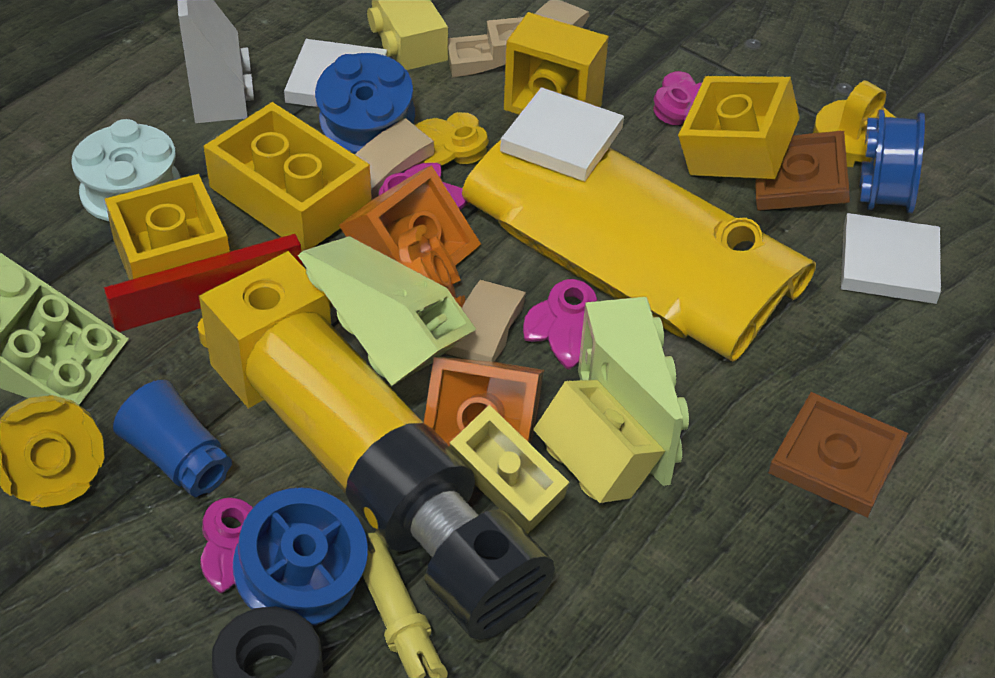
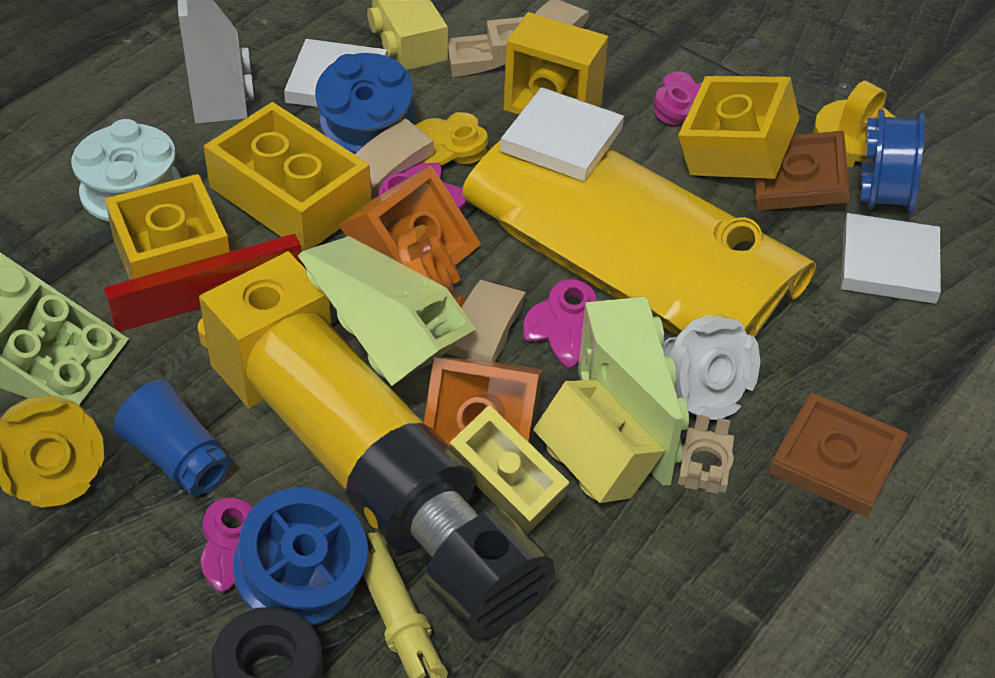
none -> white tile [662,315,760,420]
none -> tan piece [678,415,734,494]

